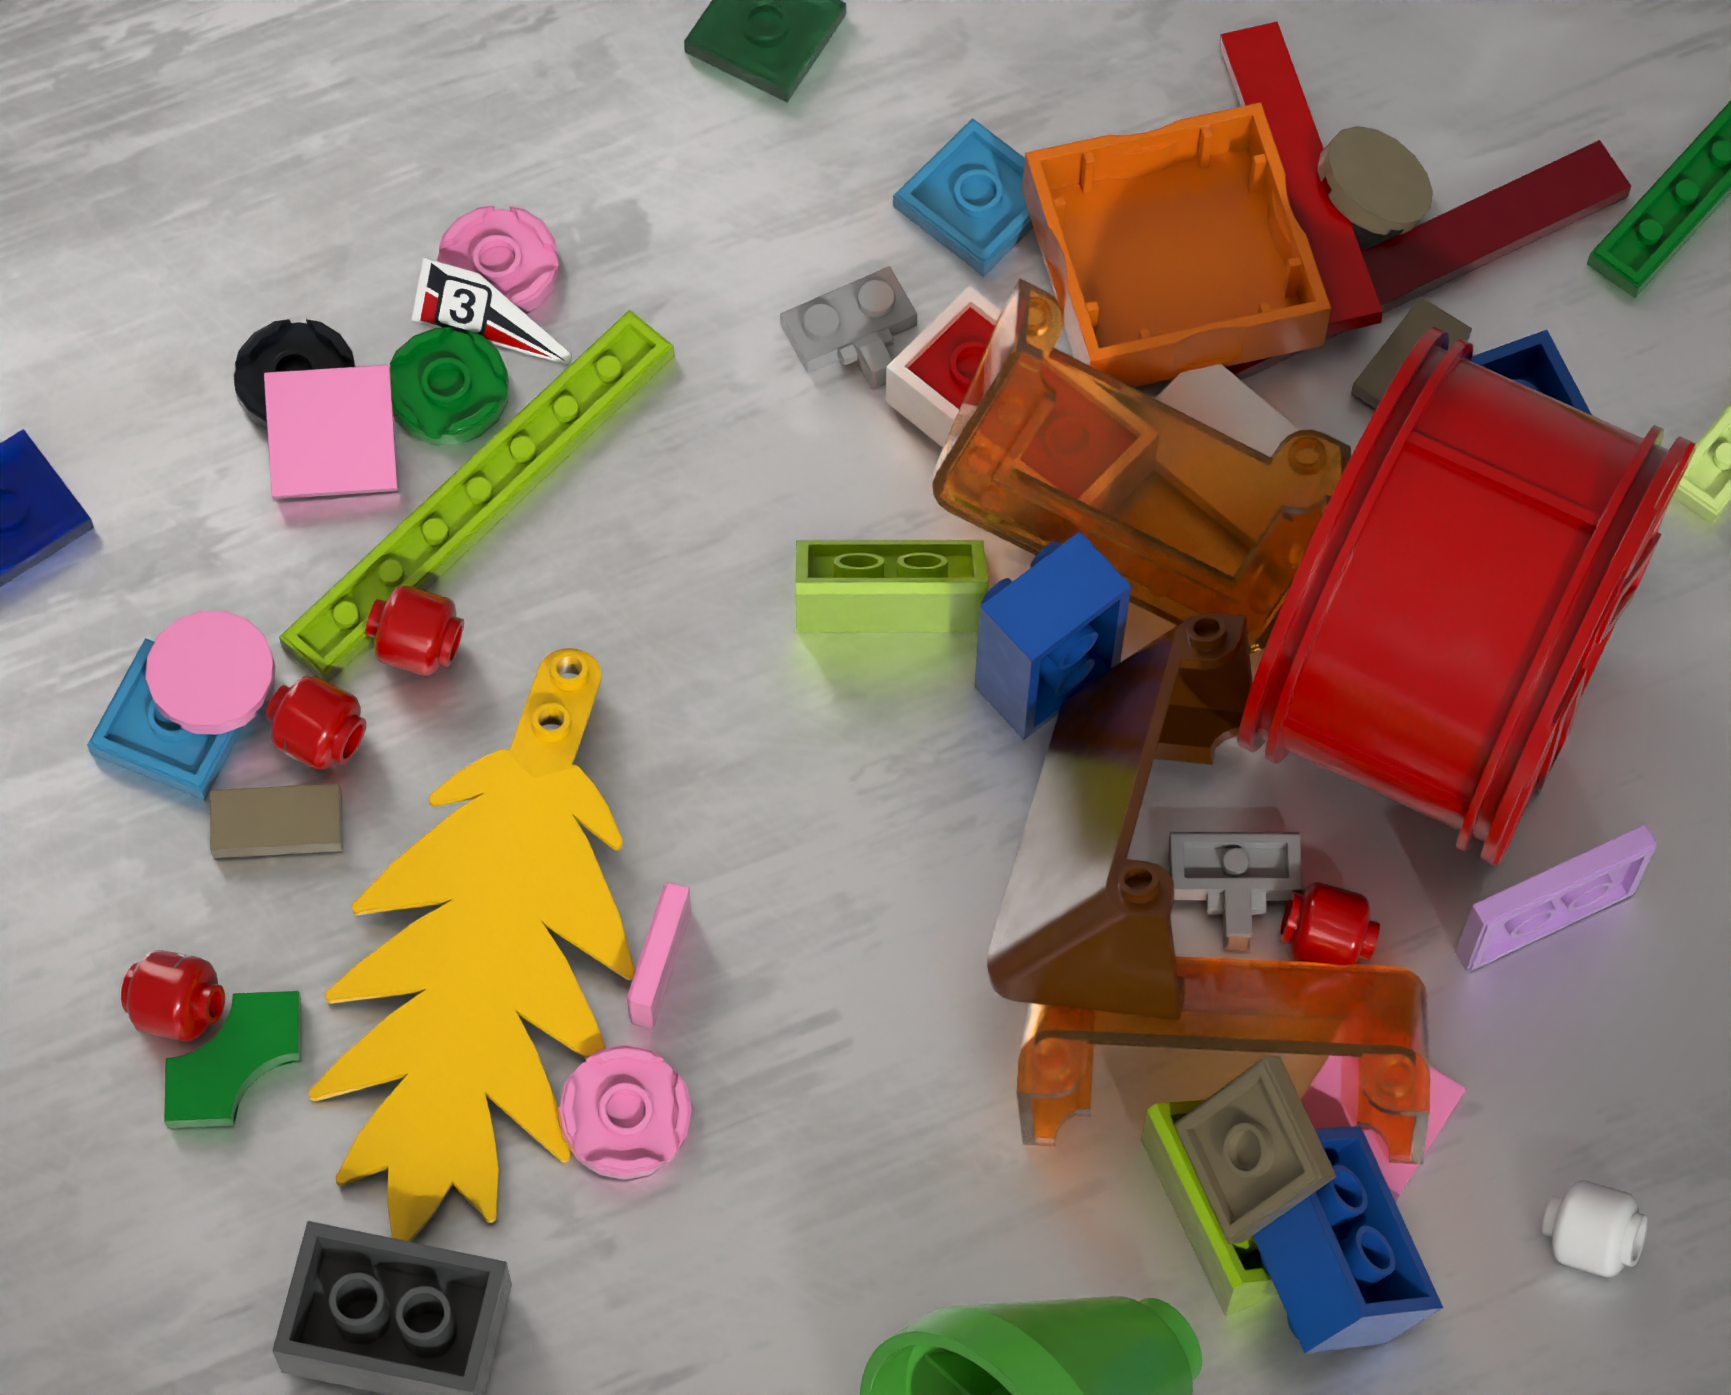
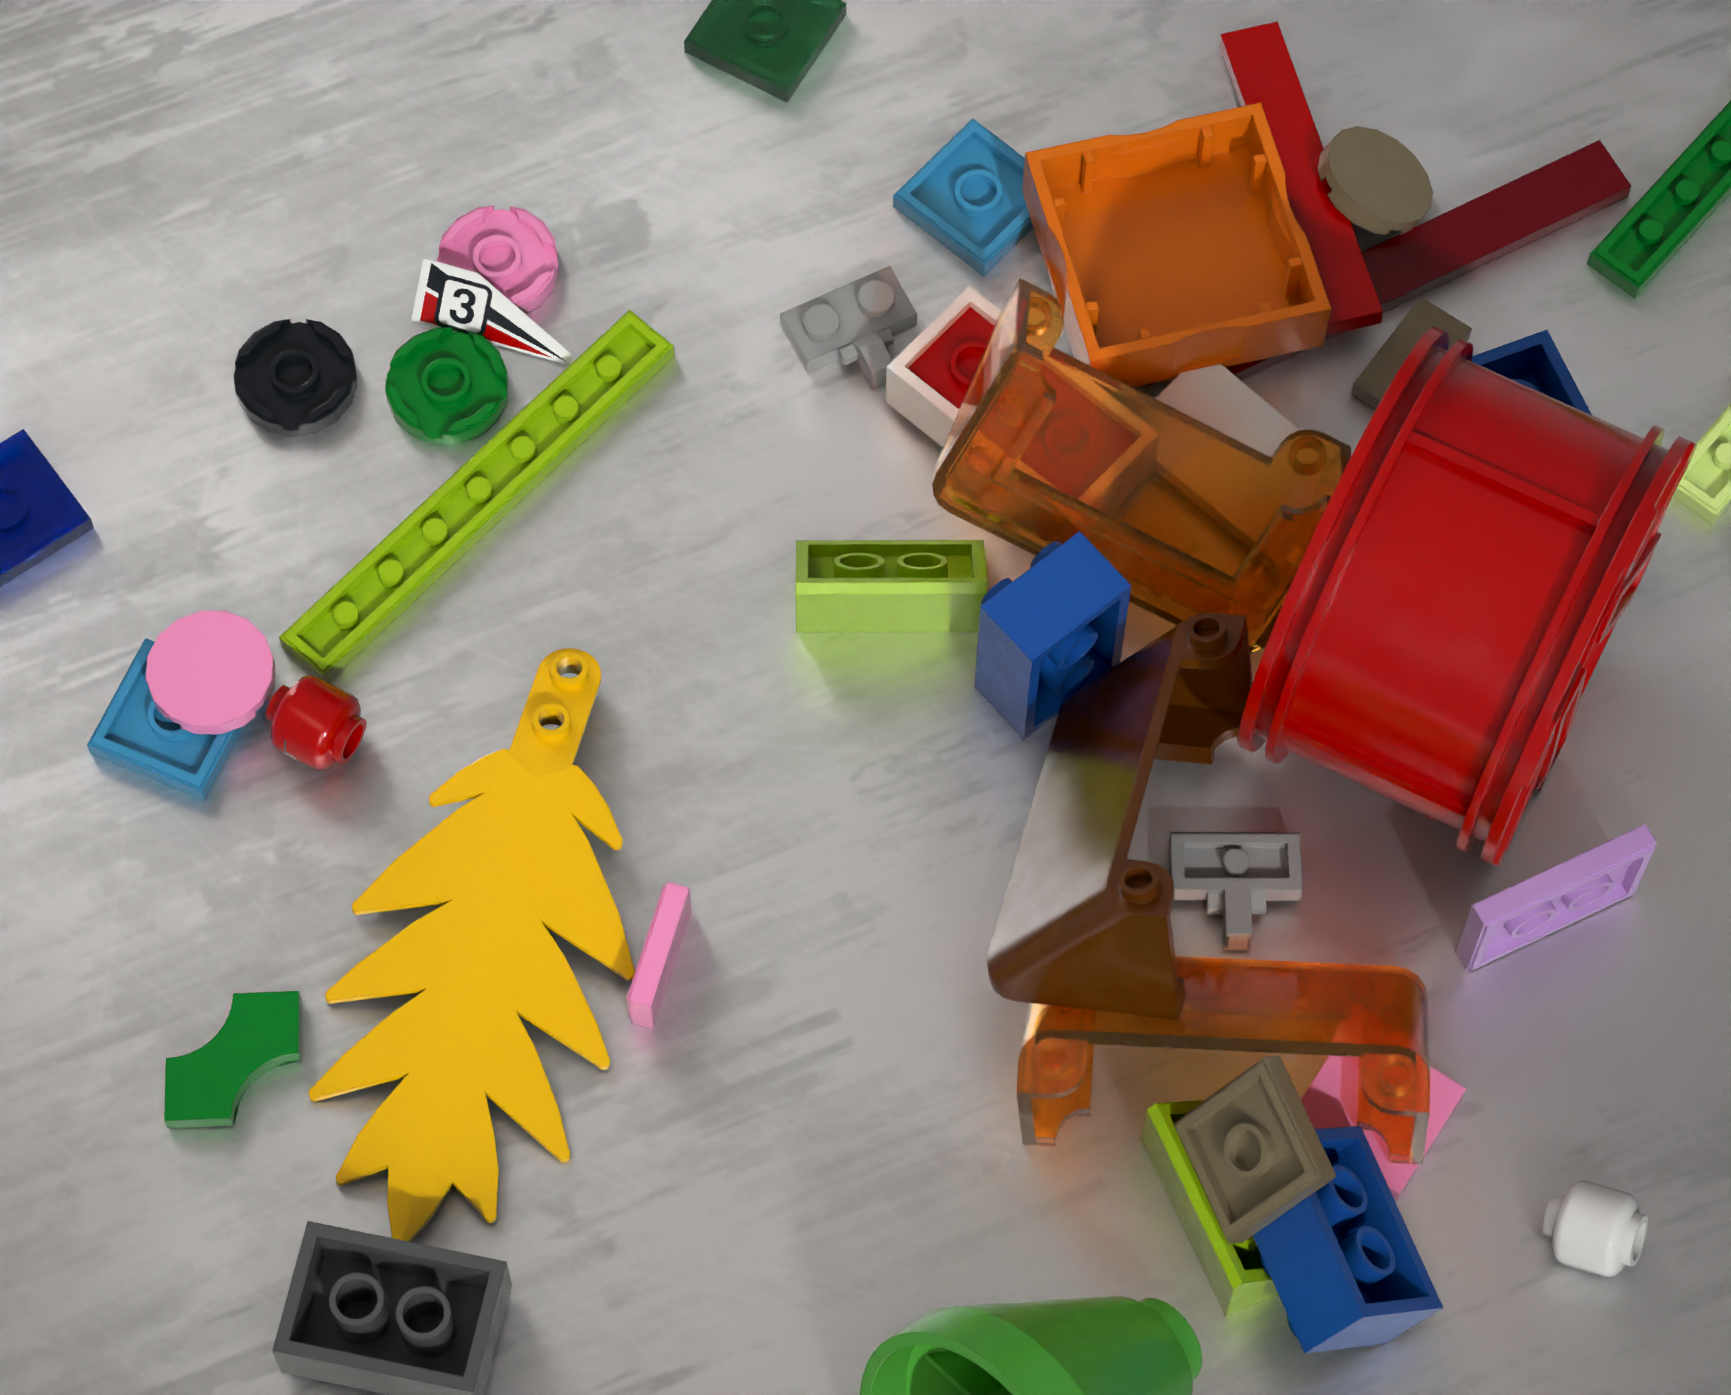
red head [121,950,225,1042] -> none
dark tan tile [210,783,343,858] -> none
bright pink tile [264,365,398,499] -> none
red head [365,585,464,676] -> none
bright pink tile [558,1045,692,1180] -> none
red head [1278,882,1380,975] -> none

